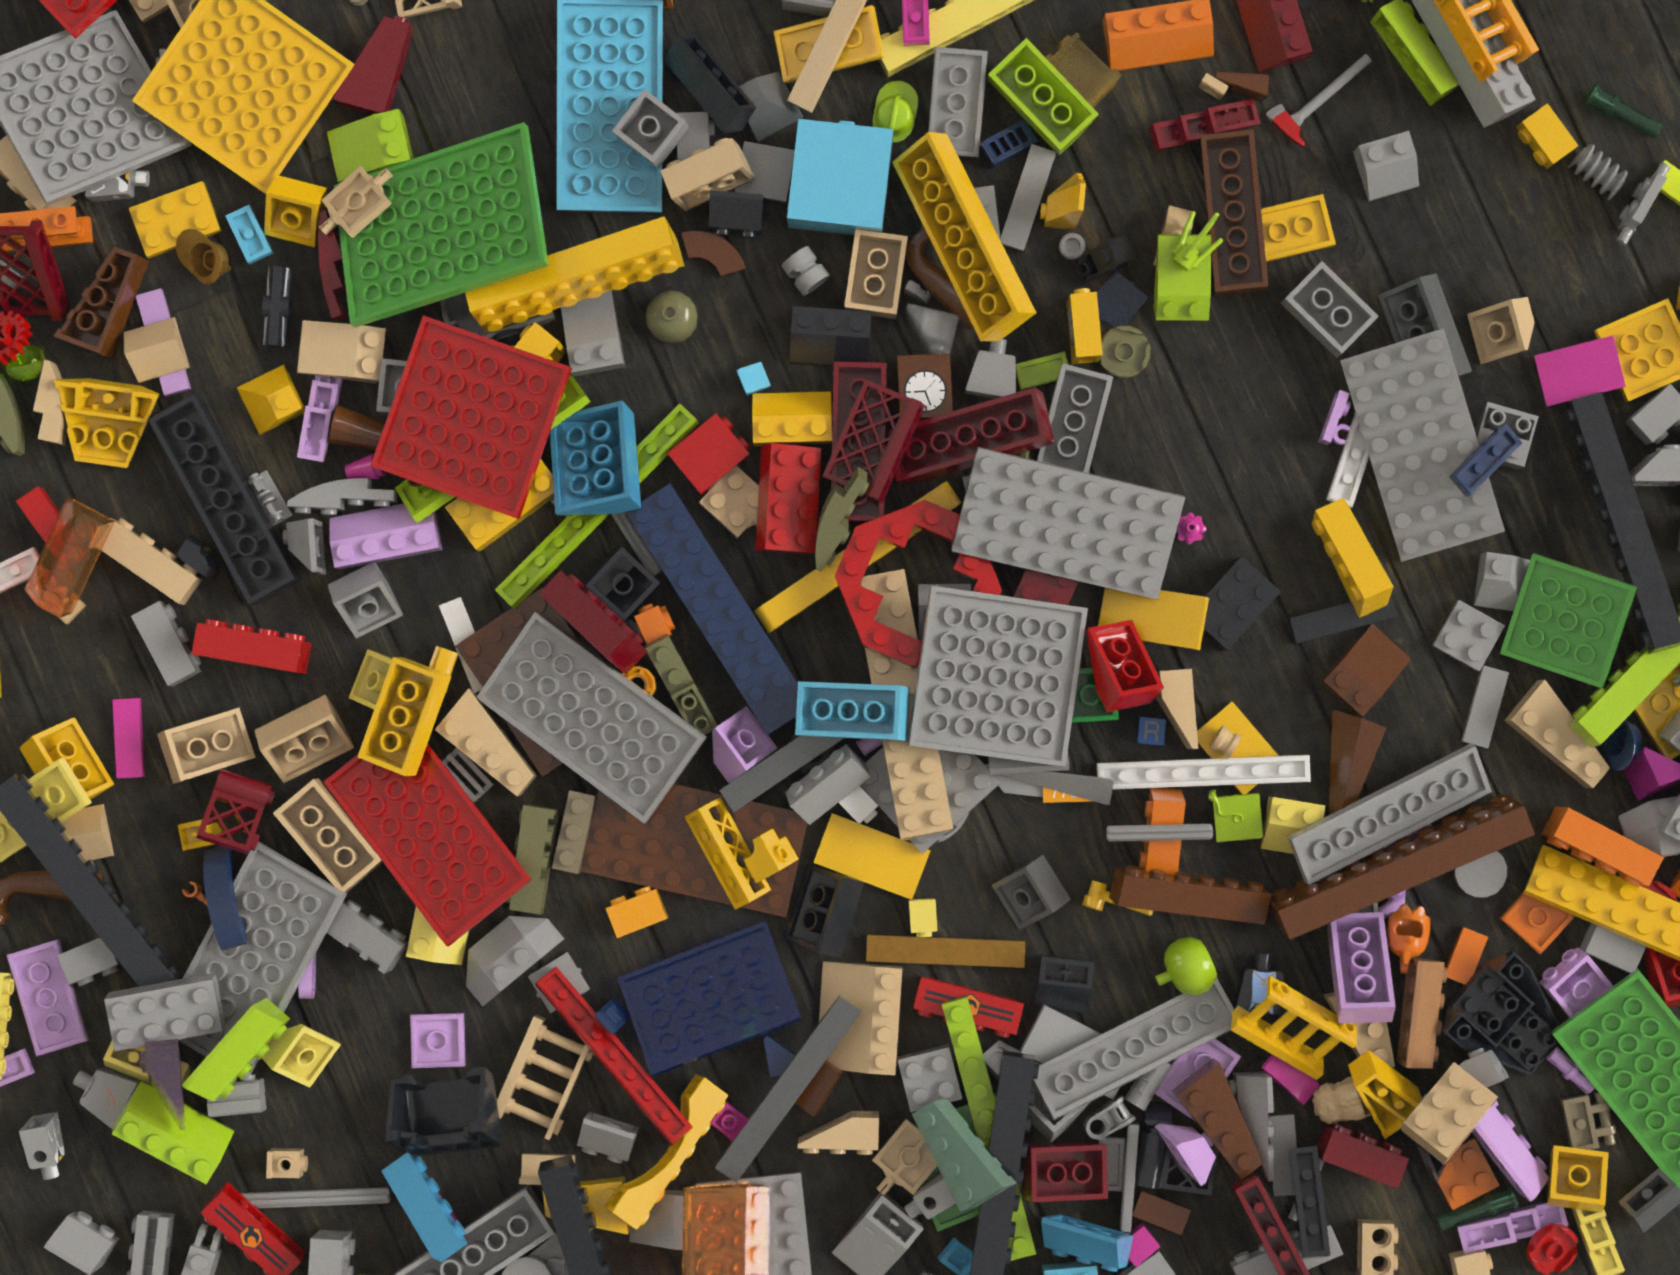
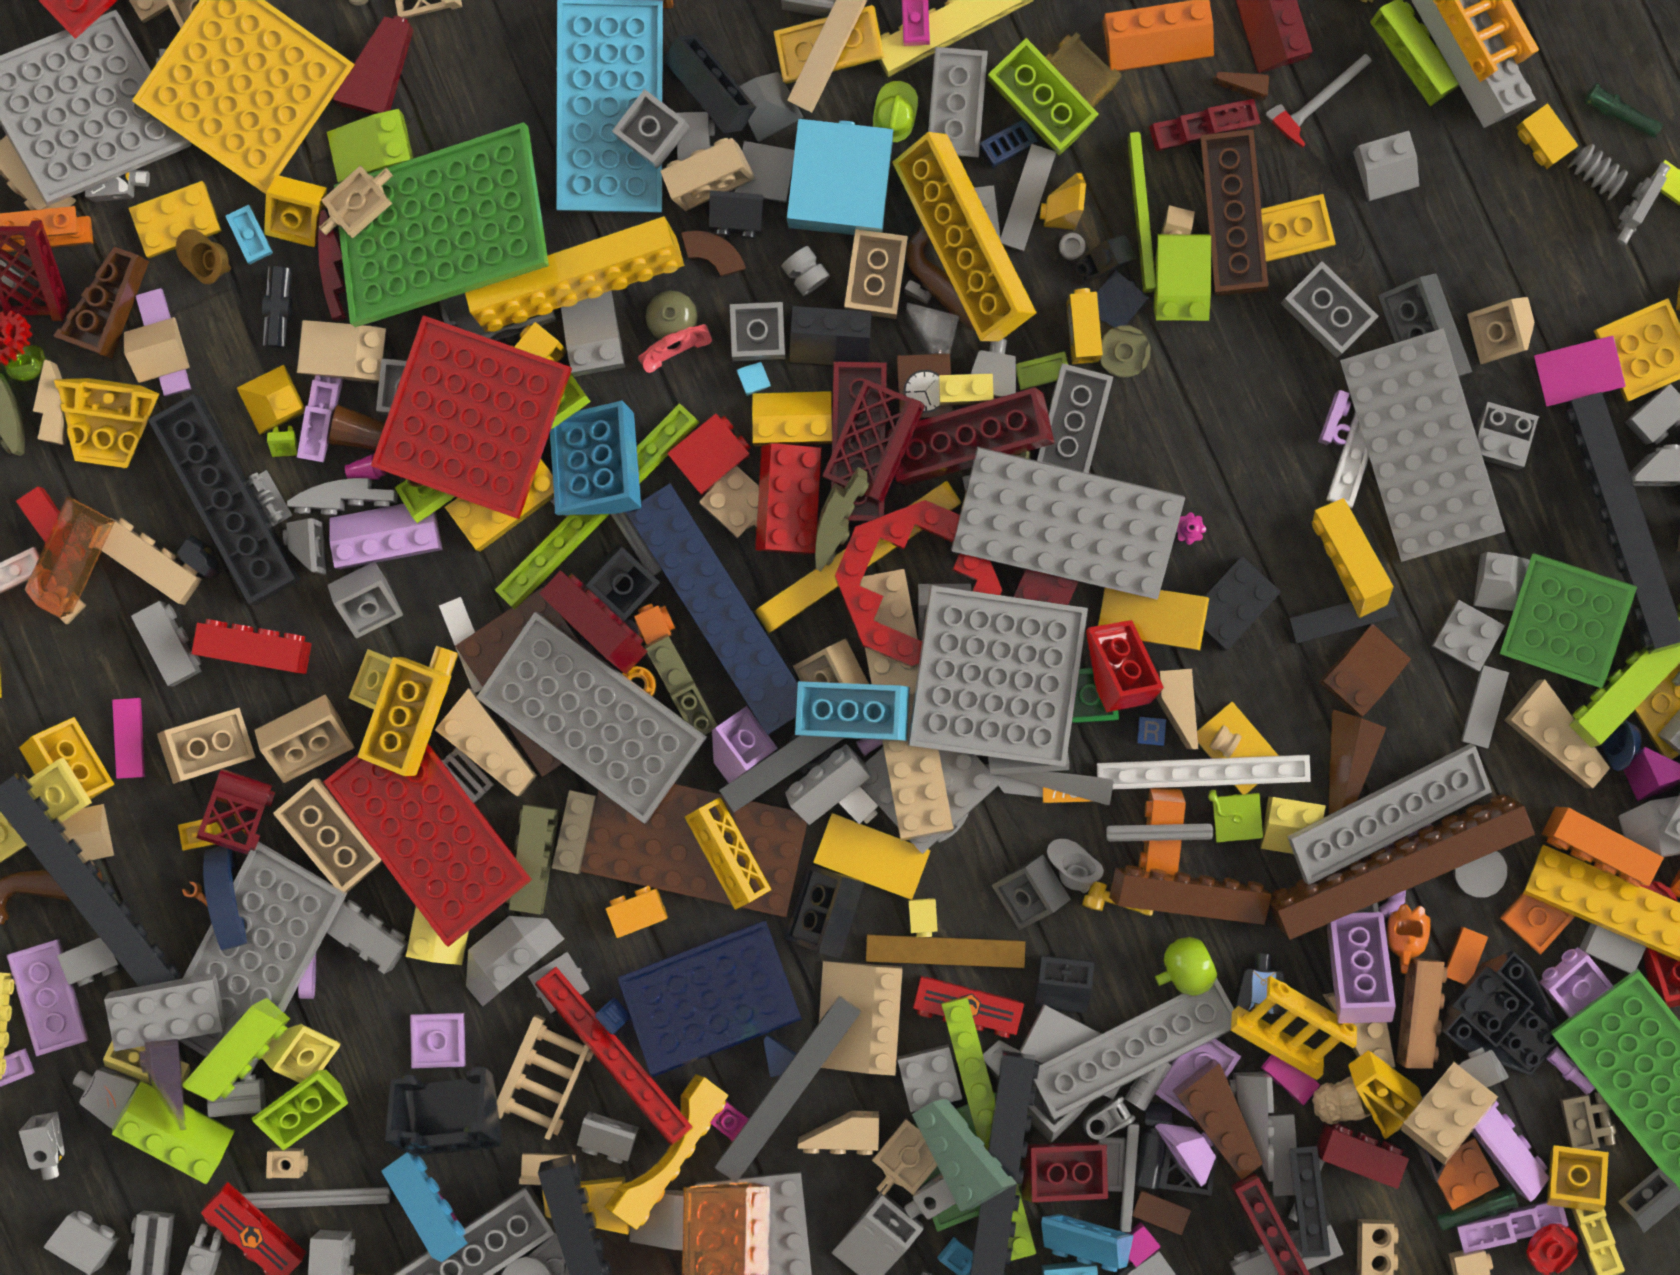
yellow brick [744,828,798,883] -> none
reddish brown tile [795,1060,842,1117] -> none
lime plant [1172,211,1223,271] -> none
tan tile [1199,73,1229,100] -> none
dark blue tile [1449,423,1522,497] -> none
none -> lime slope [252,1070,348,1151]
none -> lime tile [267,426,299,457]
none -> coral piece [638,324,712,373]
none -> light grey brick [730,302,785,361]
none -> tan slope [793,639,869,684]
none -> light yellow brick [938,374,994,406]
none -> light grey piece [1047,839,1104,893]
none -> lime tile [1127,132,1156,293]

